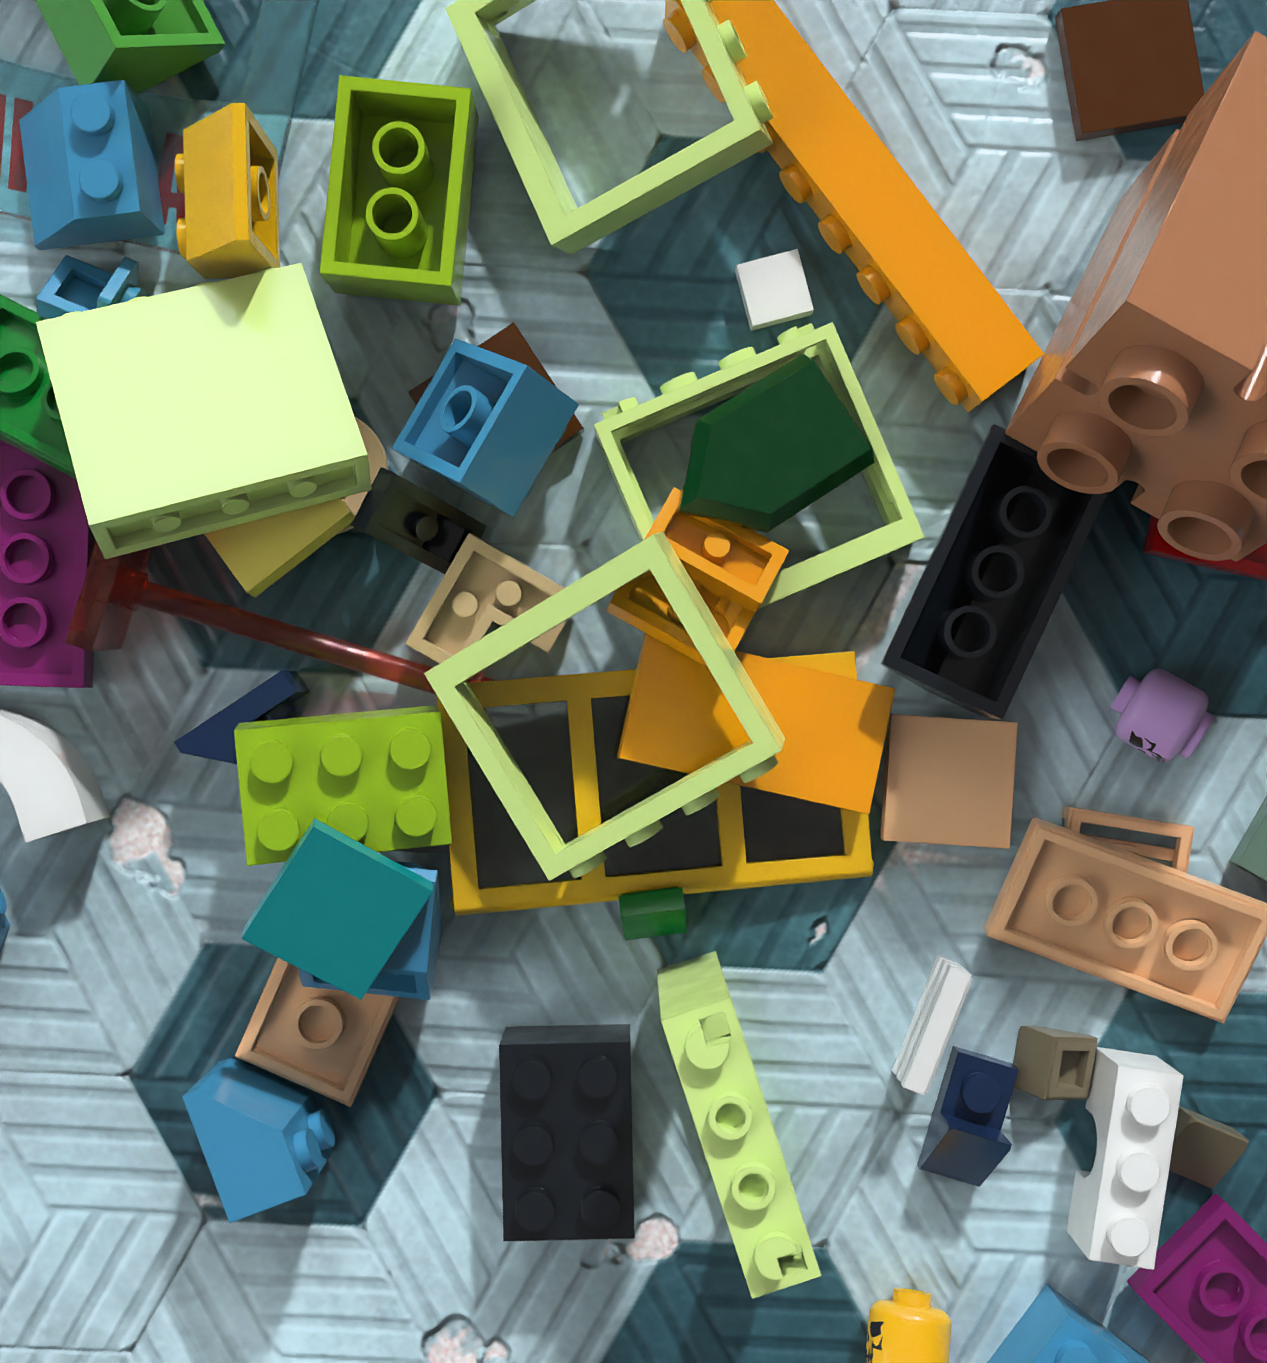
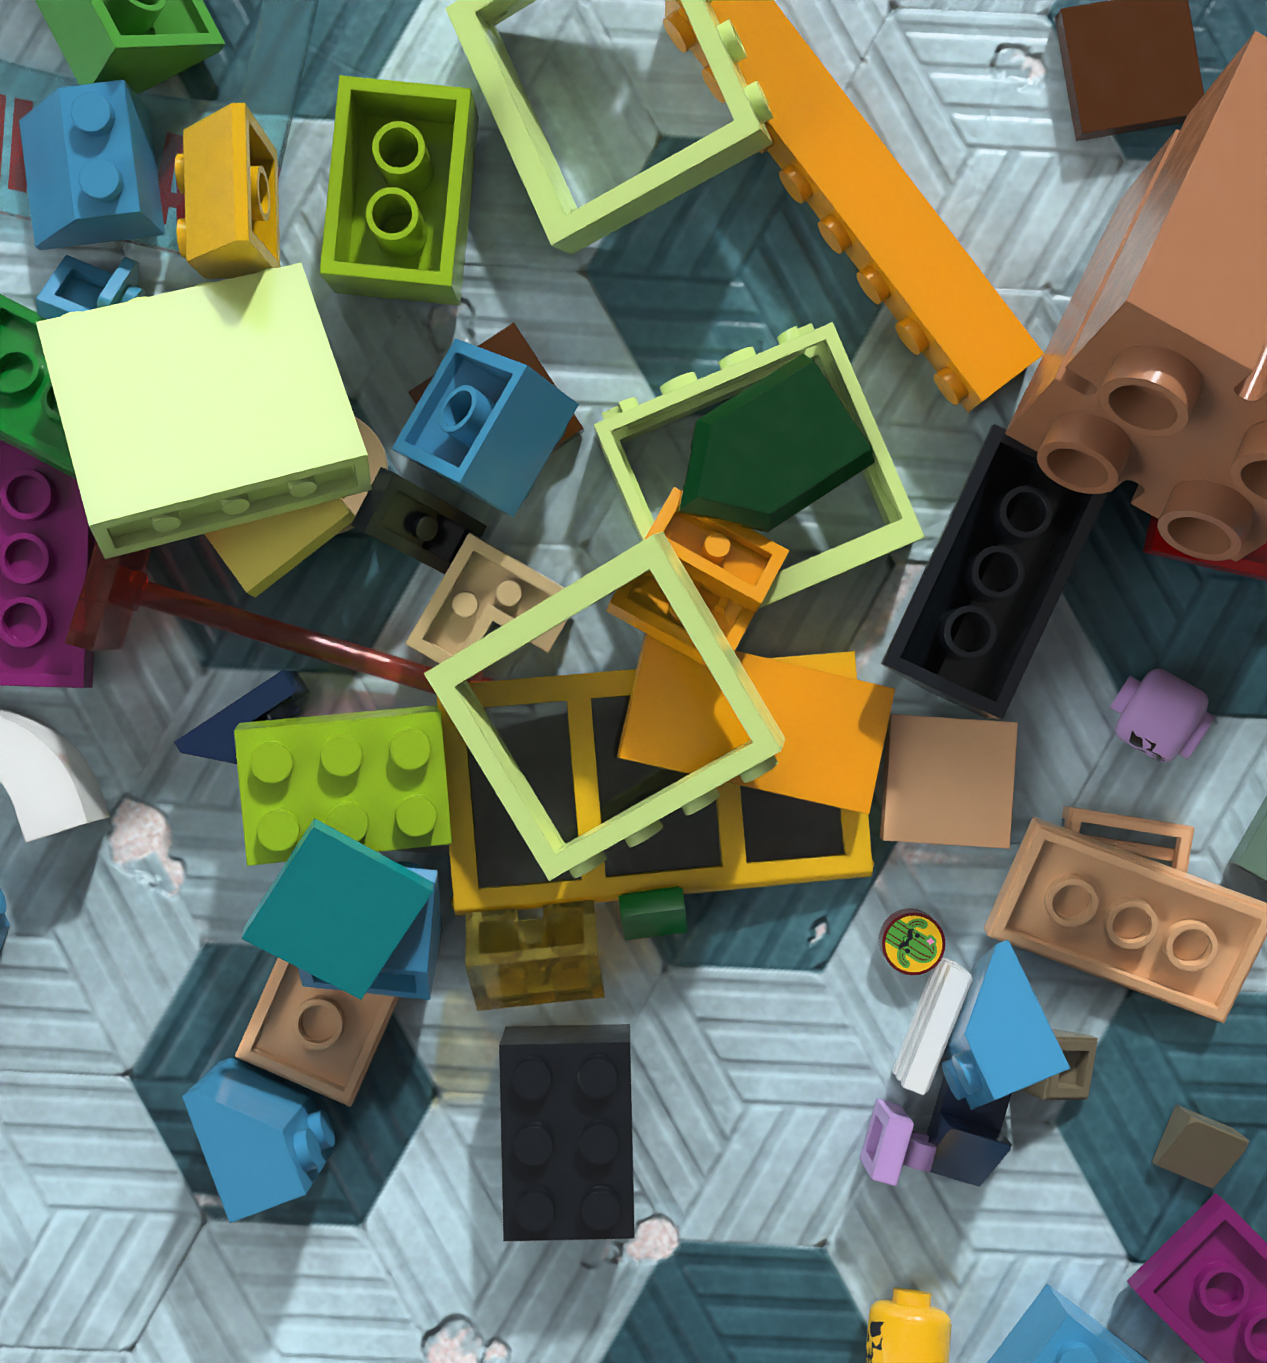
yellowish green window [656,951,821,1299] -> none
white tile [735,249,814,331] -> none
white arch [1066,1047,1184,1270] -> none
none -> clear yellow brick [465,900,605,1011]
none -> lavender tile [860,1099,937,1186]
none -> tile [879,908,945,975]
none -> dark azure slope [941,940,1070,1110]

